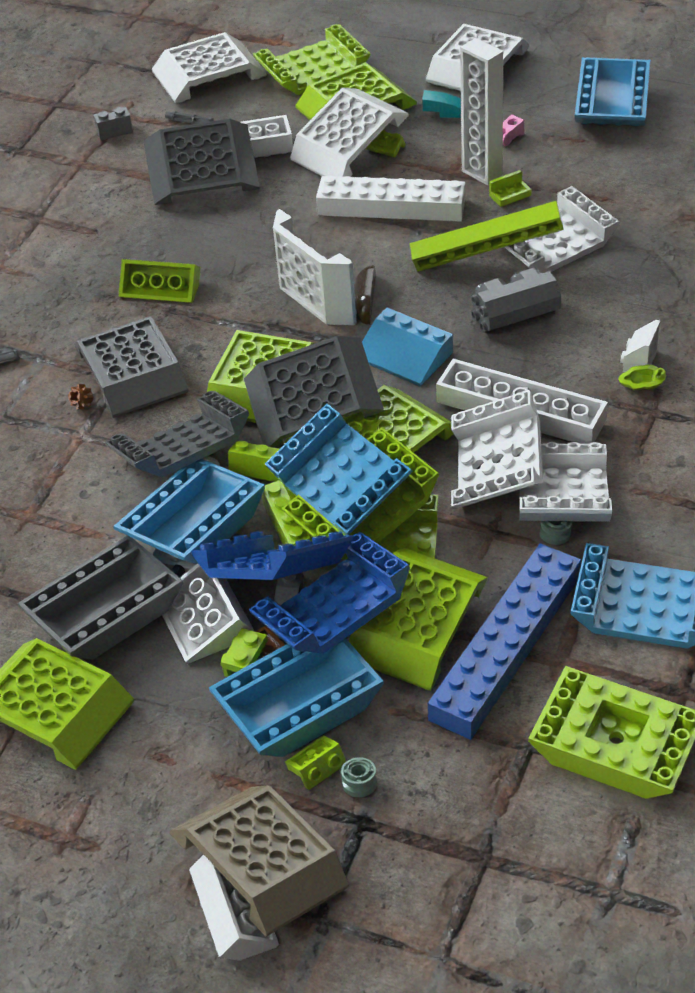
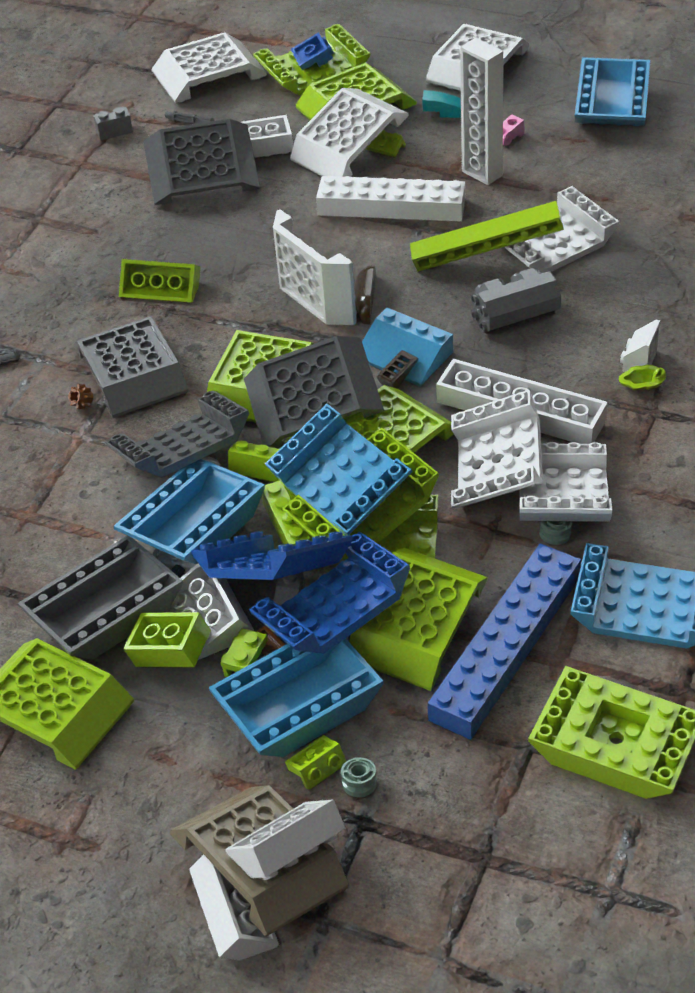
lime bracket [489,170,532,207] -> none
none -> lime brick [124,612,211,667]
none -> white slope [225,800,345,880]
none -> blue plate [291,32,334,71]
none -> dark brown slope [377,350,419,389]

